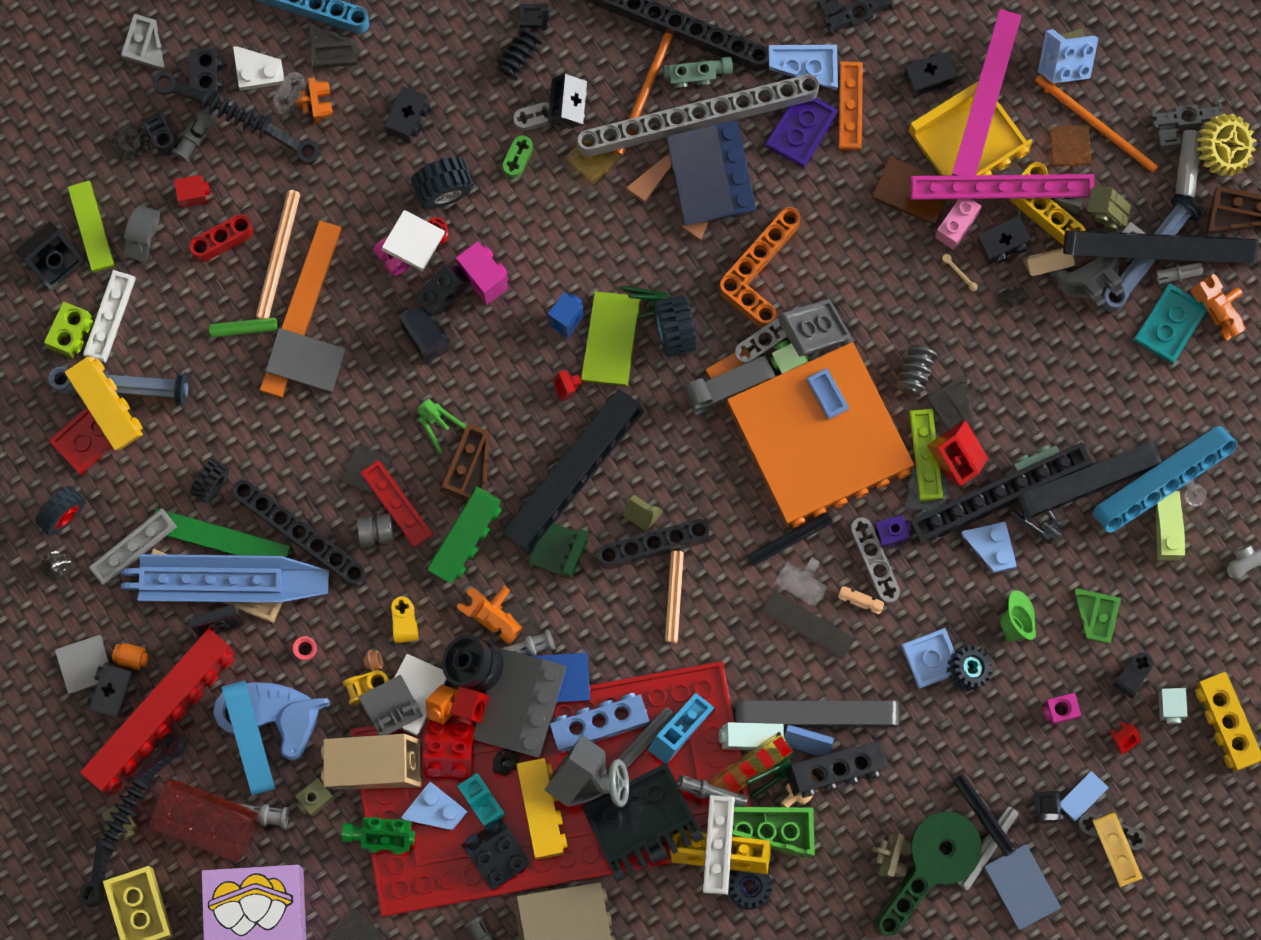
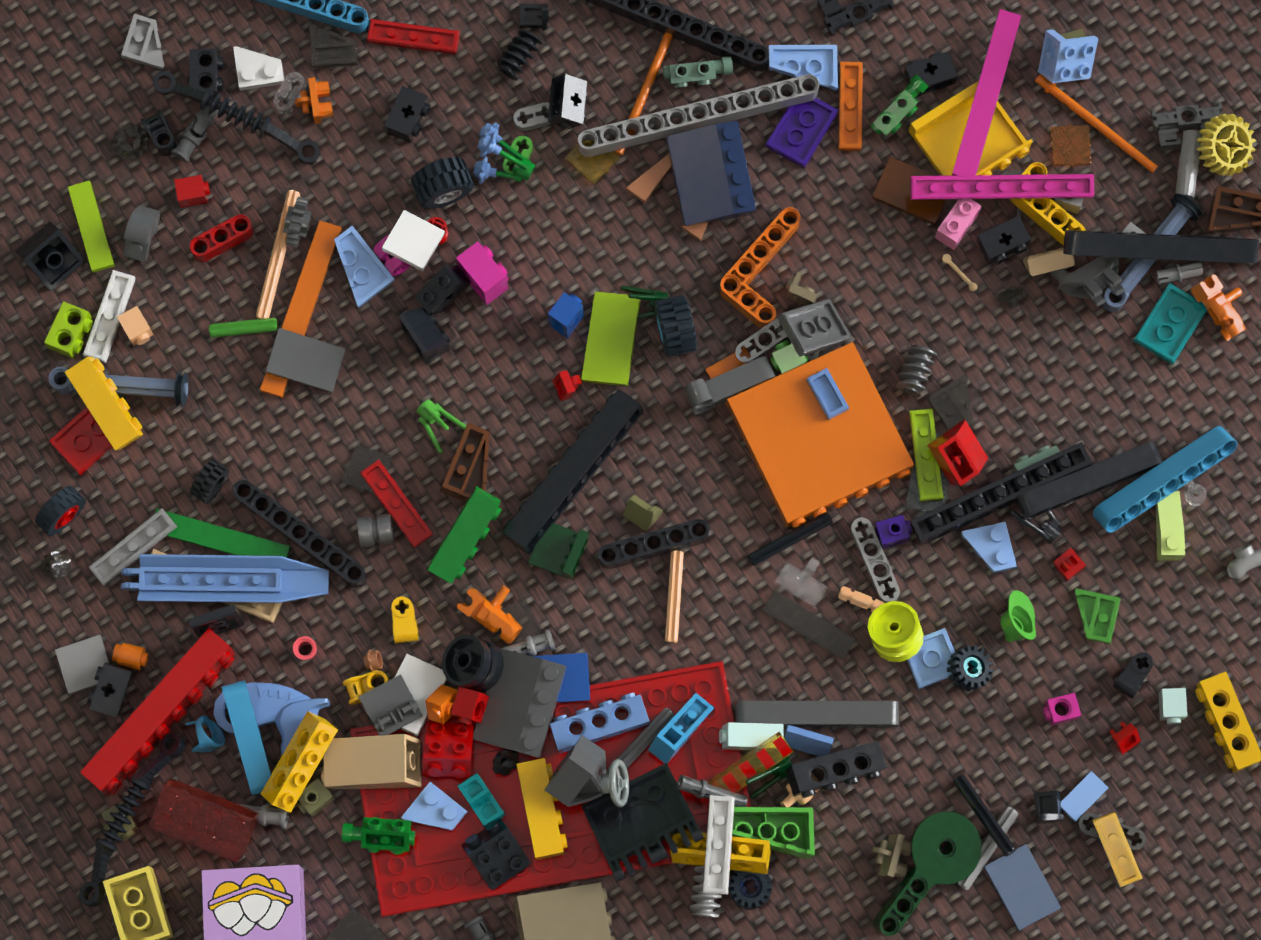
olive brick [1087,186,1131,232] -> none
none -> light nougat brick [117,306,154,346]
none -> dark azure piece [185,715,225,753]
none -> yellow brick [260,711,338,813]
none -> dark grey gear [283,197,312,247]
none -> light blue wing [334,226,395,308]
none -> red tile [367,19,460,55]
none -> plant [473,122,535,184]
none -> light grey piece [690,866,721,918]
none -> dark tan bracket [786,272,817,306]
none -> neon yellow wheel [867,601,924,662]
none -> green brick [870,74,929,136]
none -> red tile [1052,548,1086,581]

